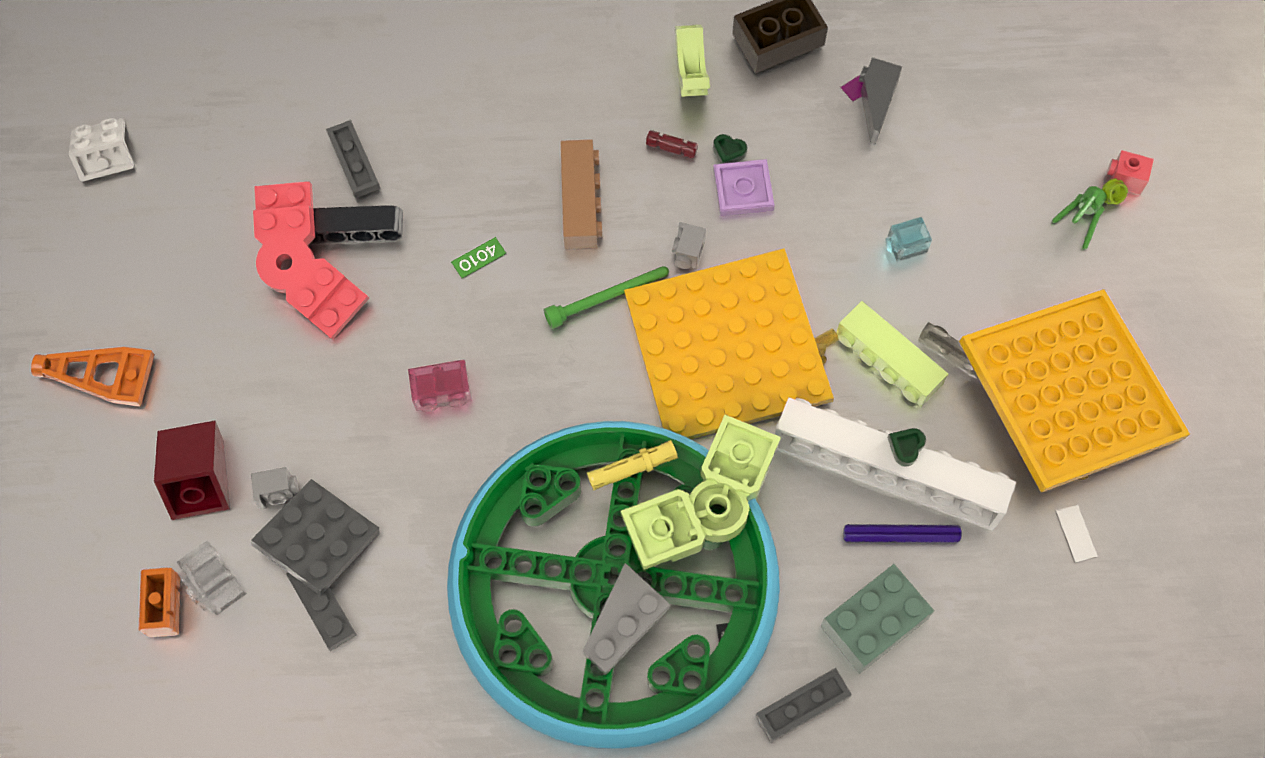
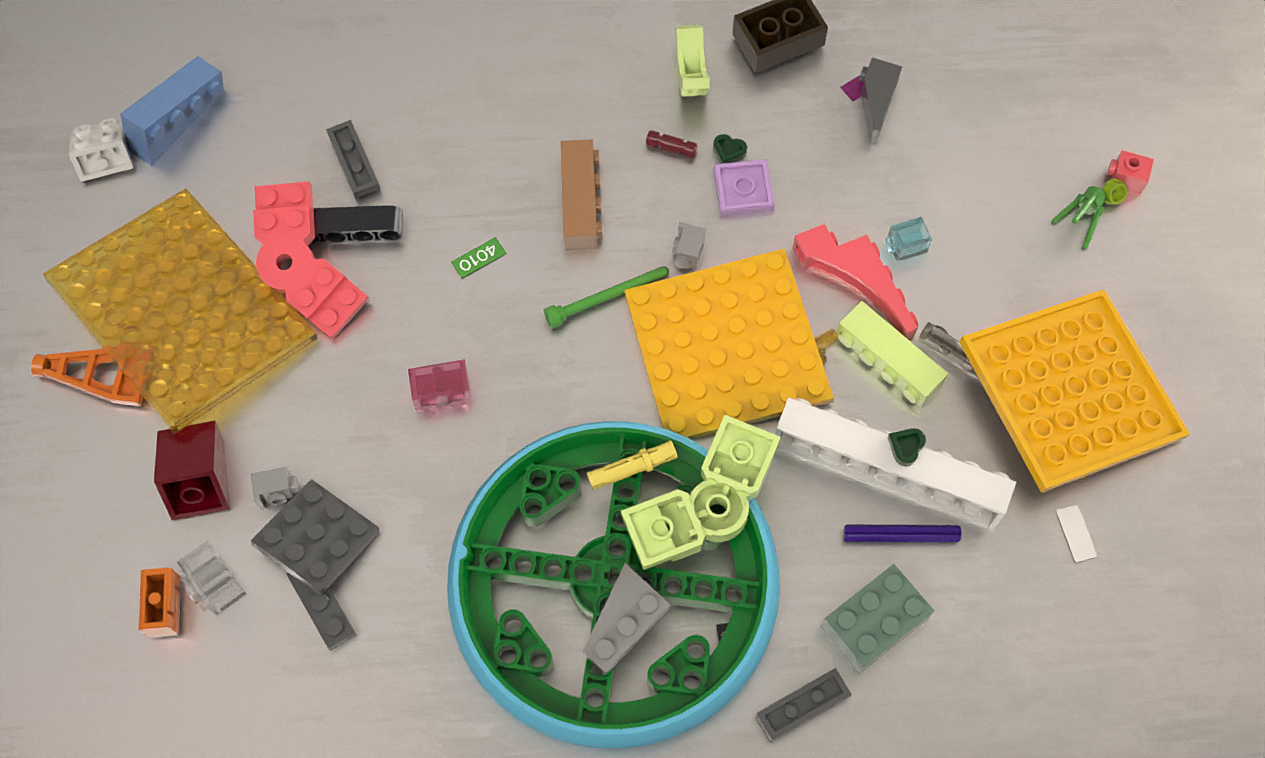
none -> clear yellow plate [43,188,317,434]
none -> medium blue wedge [120,56,224,166]
none -> coral arch [792,224,918,340]

